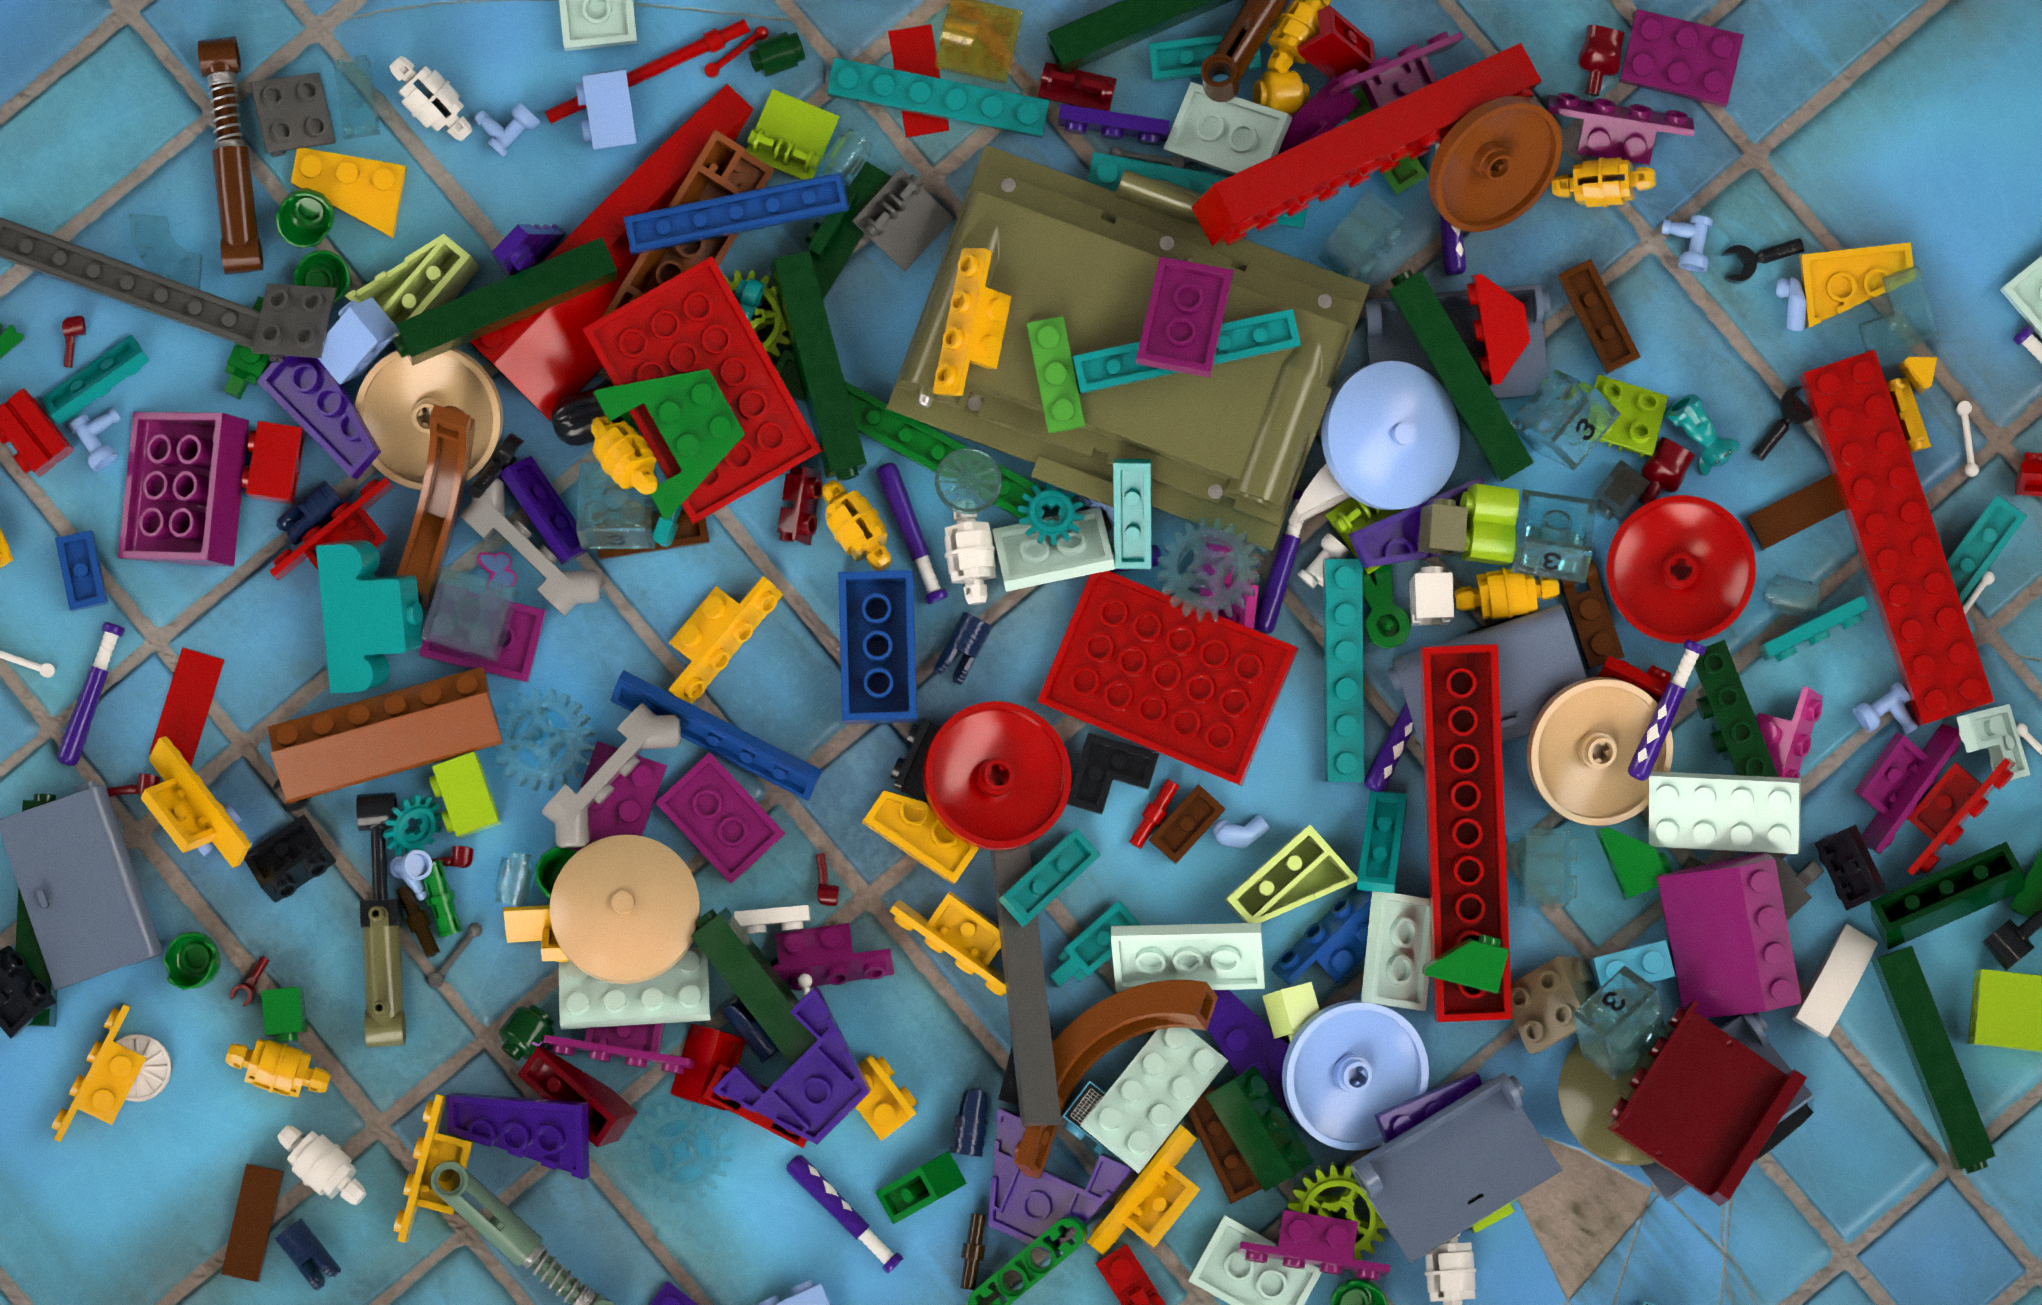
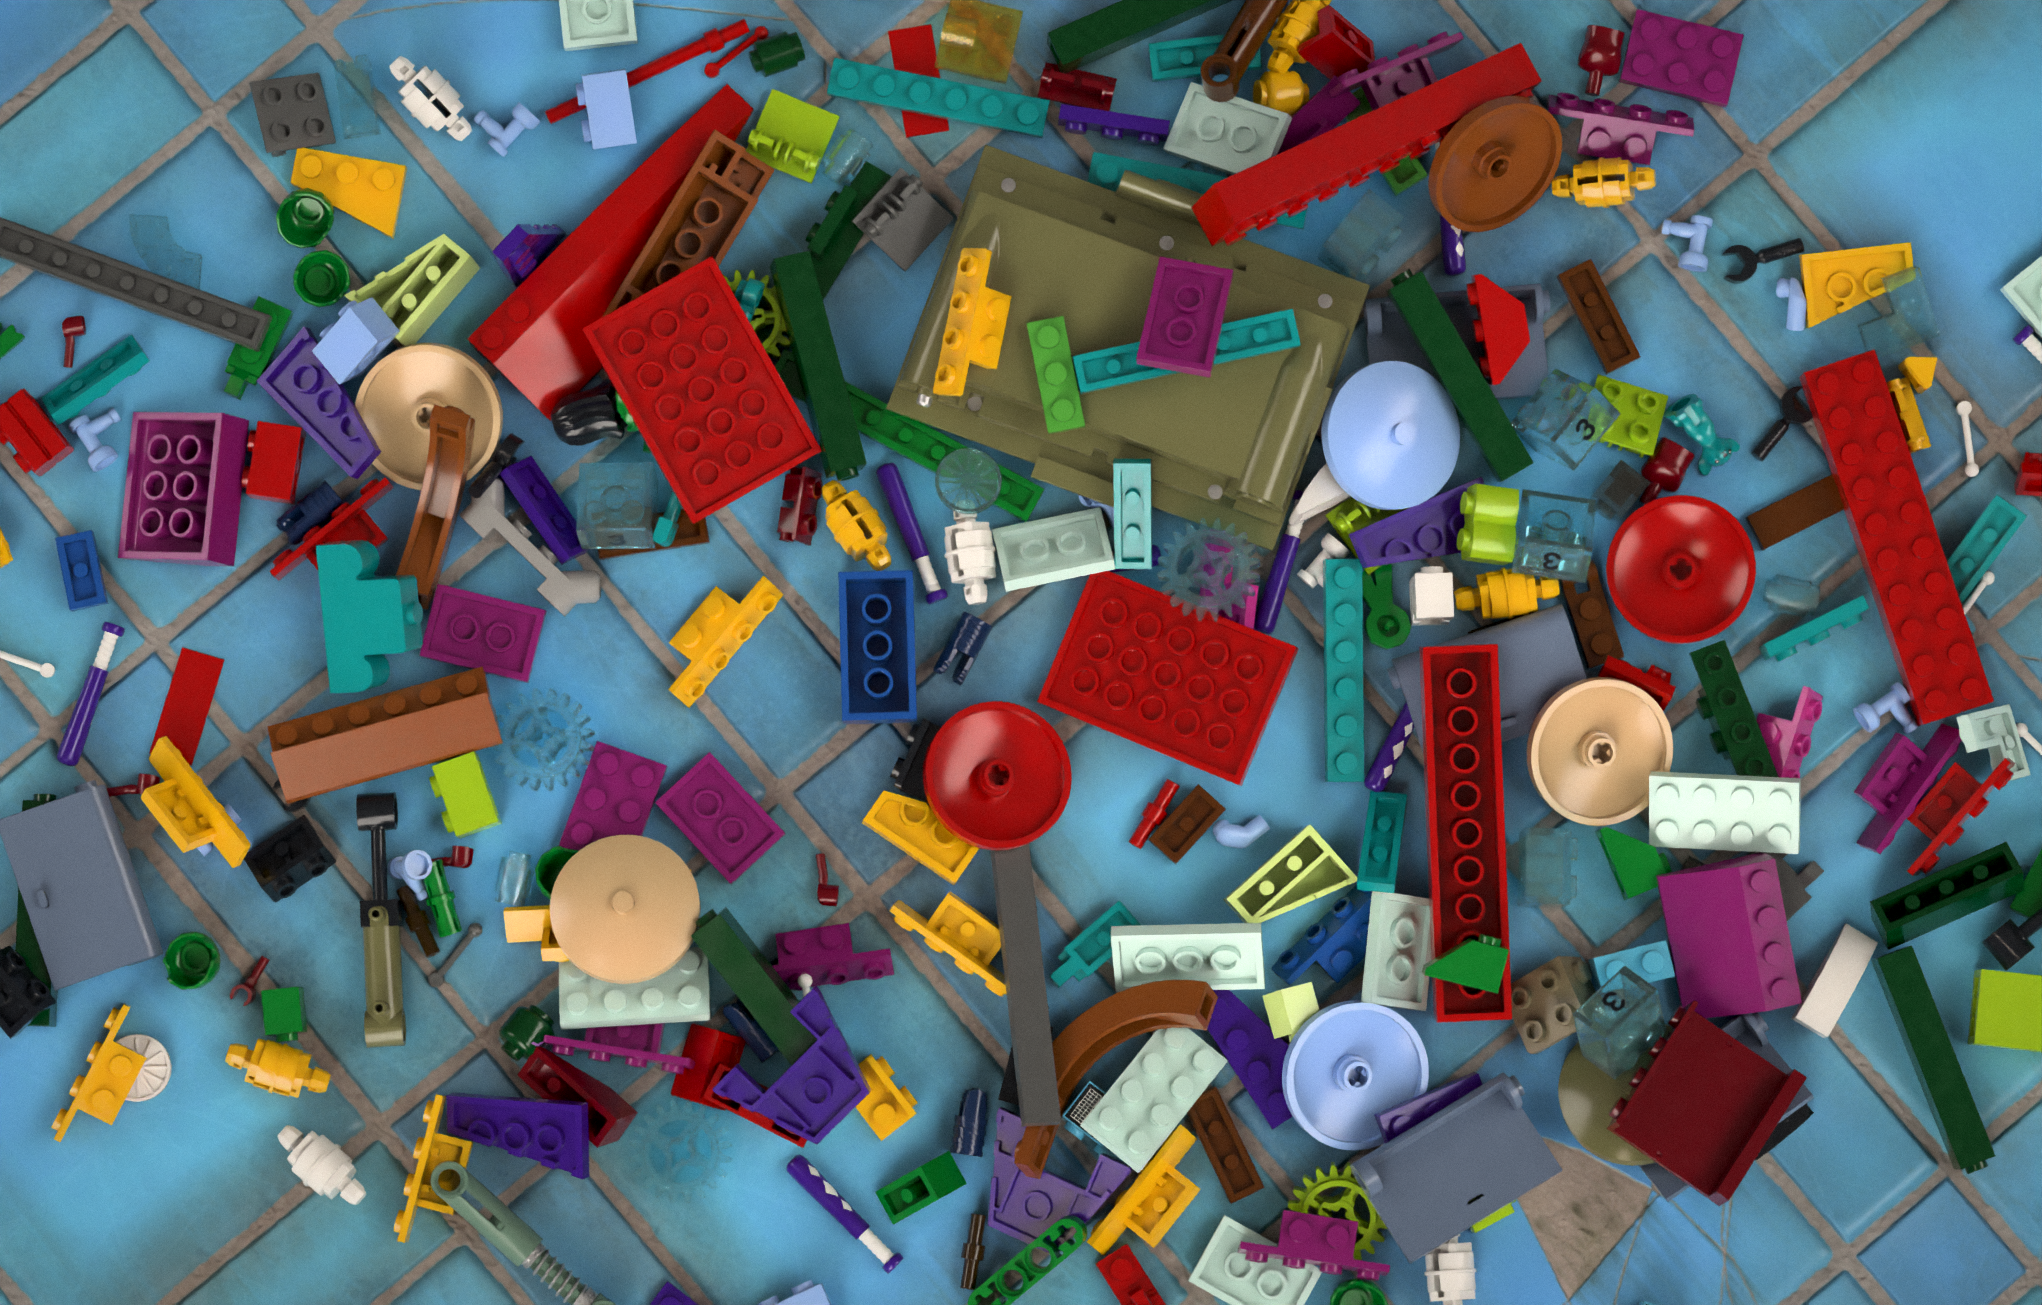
reddish brown piece [198,36,264,275] -> none
reddish brown tile [221,1164,284,1282] -> none
dark grey hinge [252,283,336,363] -> none
dark blue hinge [275,1218,341,1291] -> none
teal gear [383,794,443,856] -> none
dark green brick [393,237,617,366] -> none
clear light blue brick [421,567,519,663] -> none
medium blue sticker [477,552,517,598] -> none
light grey plate [541,703,681,848] -> none
yellow piece [591,416,658,495] -> none
green wing [592,369,745,520] -> none
blue tile [610,670,822,801] -> none
blue tile [623,172,849,255] -> none
white plate [734,905,811,934] -> none
teal plate [998,827,1101,927] -> none
teal gear [1018,483,1085,546] -> none
black plate [1066,733,1159,815] -> none
dark grey hinge [1110,146,1185,169] -> none
dark green brick [1205,1066,1314,1192] -> none
olive brick [1418,498,1468,556] -> none
dark purple piece [1627,639,1706,781] -> none
black bracket [1814,824,1888,911] -> none

